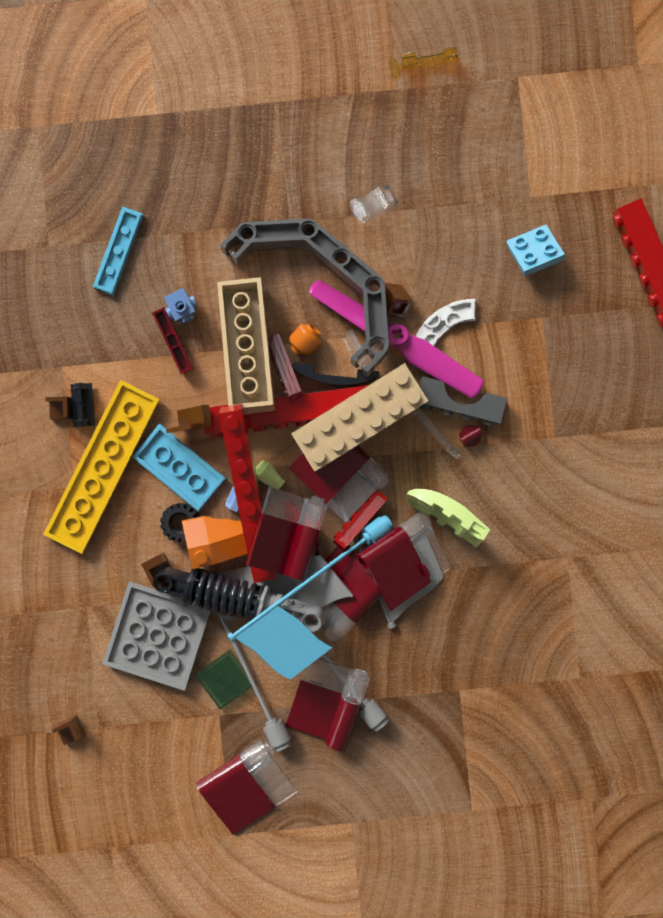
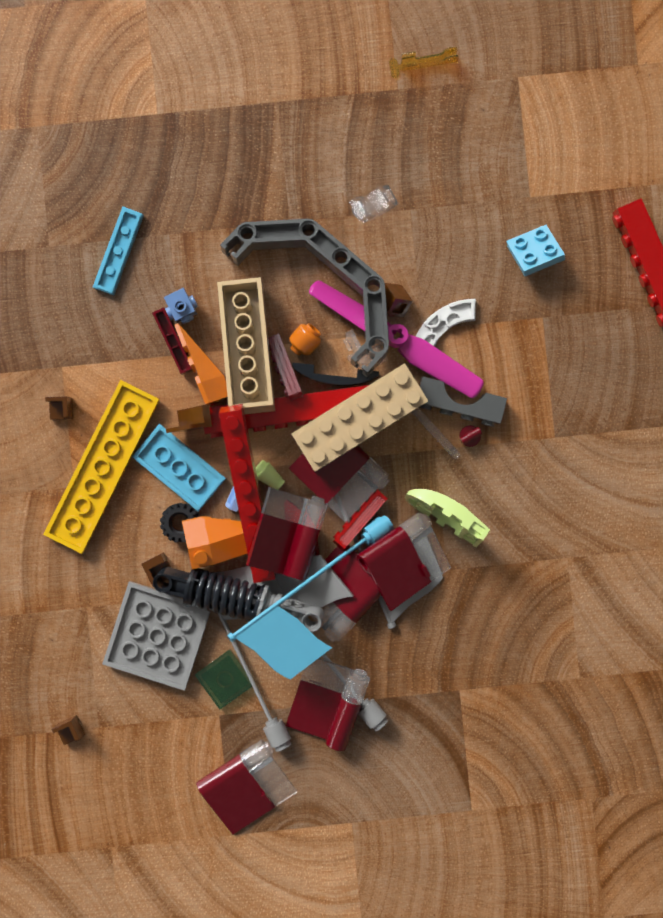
black hinge [70,383,95,427] -> none
none -> orange wedge [175,323,228,406]

